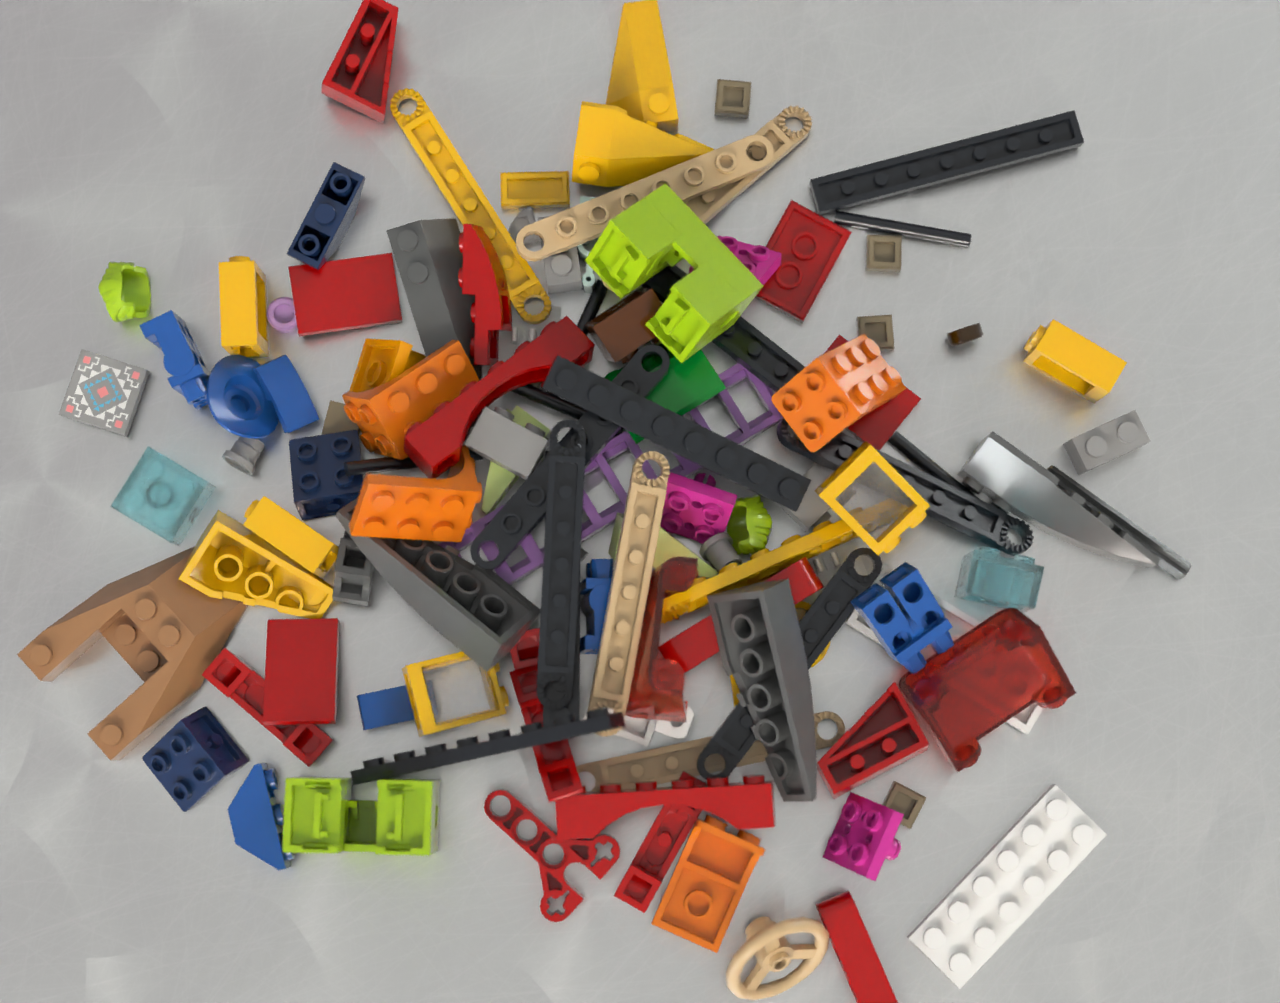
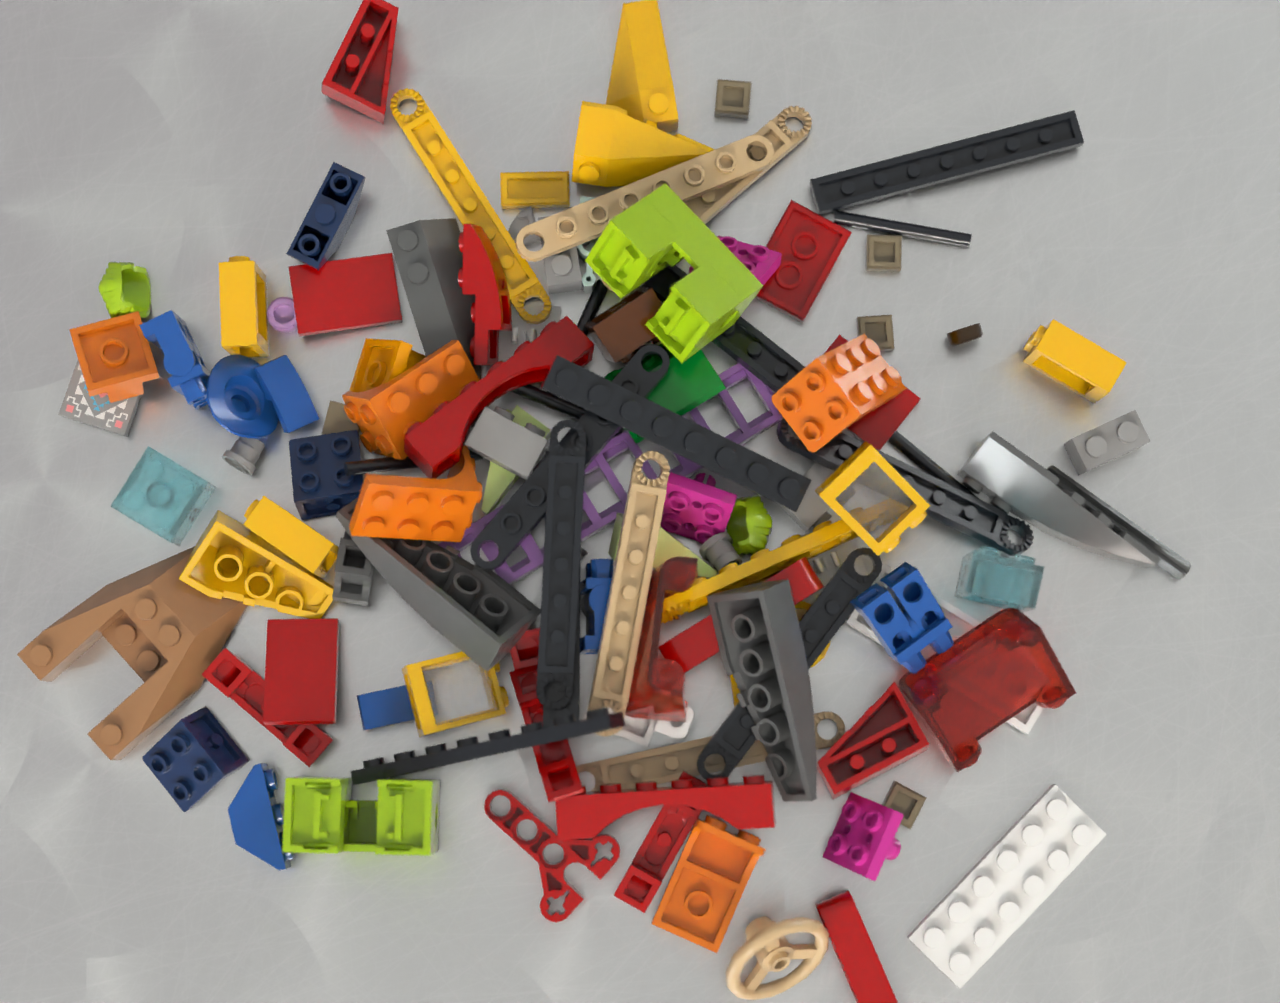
none -> orange panel [69,311,159,403]

